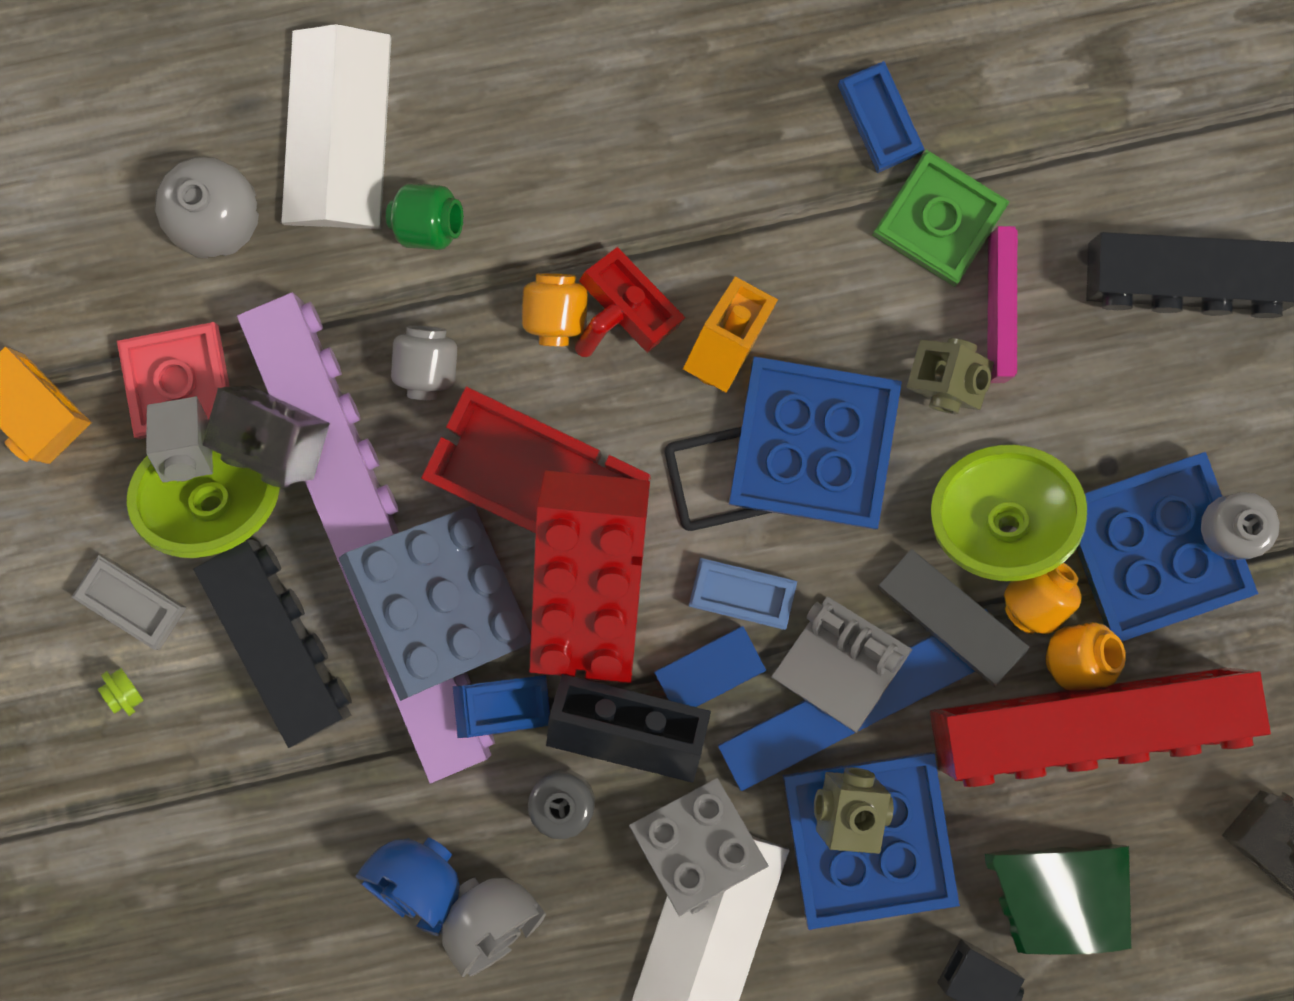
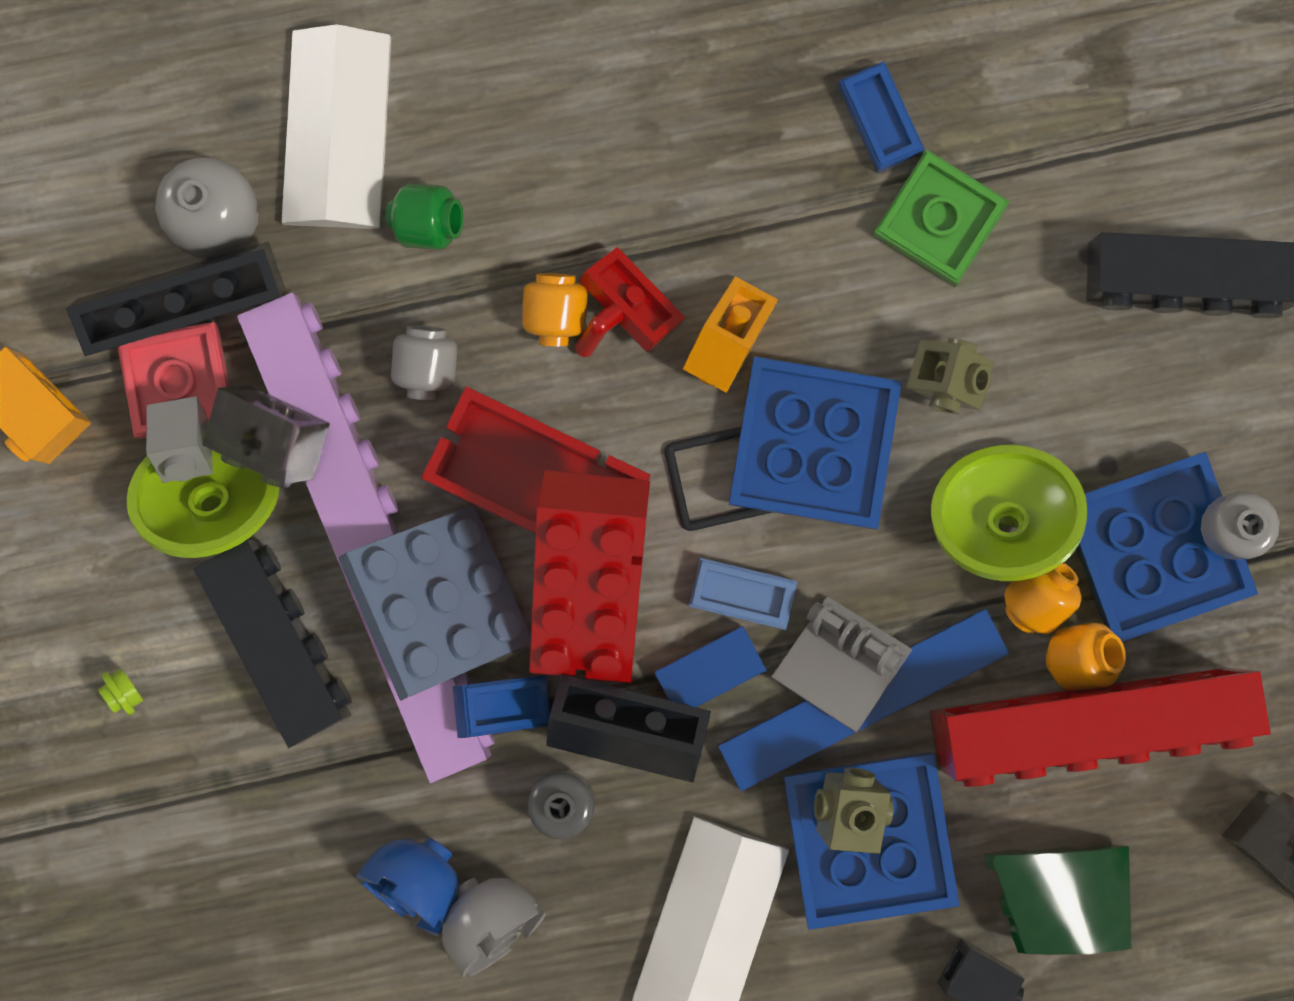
light grey tile [72,555,187,650] -> none
light grey hinge [629,778,769,916] -> none
dark grey tile [878,549,1029,688] -> none
dark pink tile [987,226,1018,383] -> none
none -> black brick [66,241,285,357]

